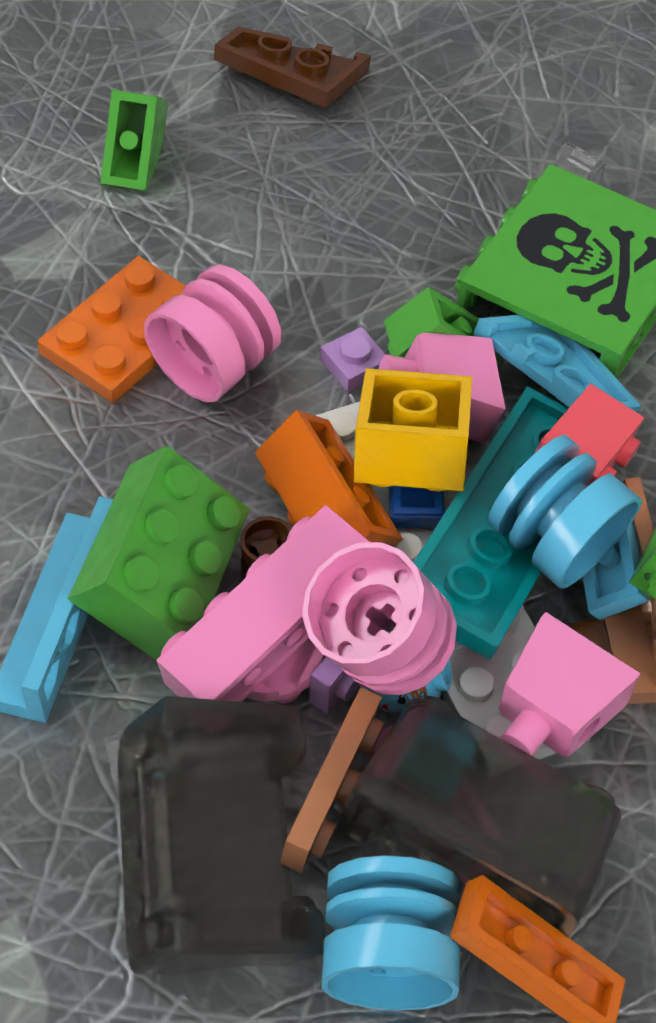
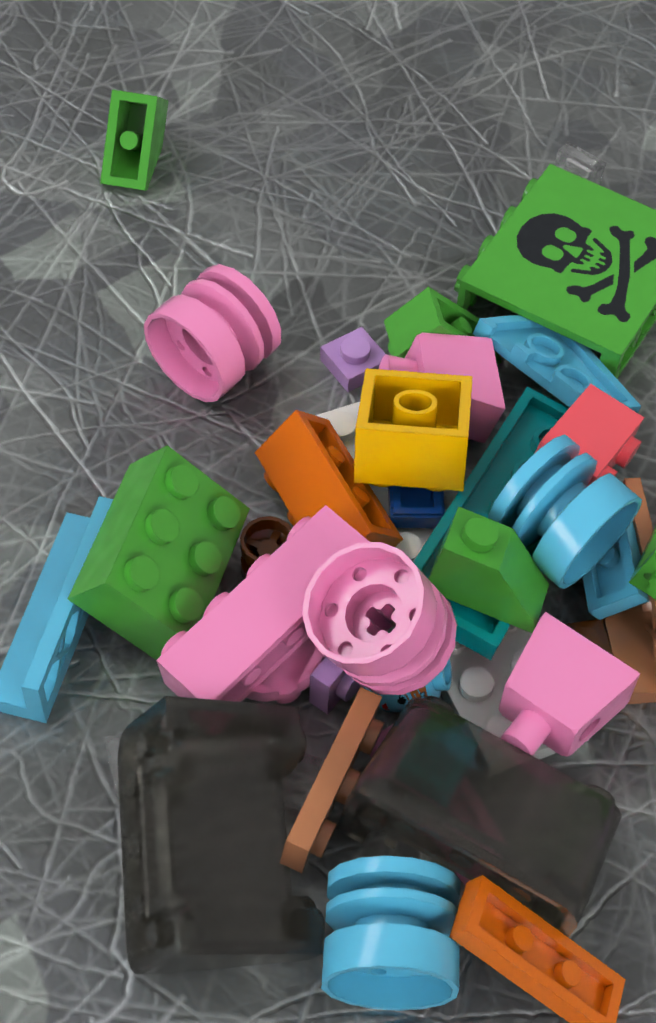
orange plate [37,255,186,403] -> none
reddish brown wing [214,26,371,108] -> none
none -> bright green slope [428,506,549,633]

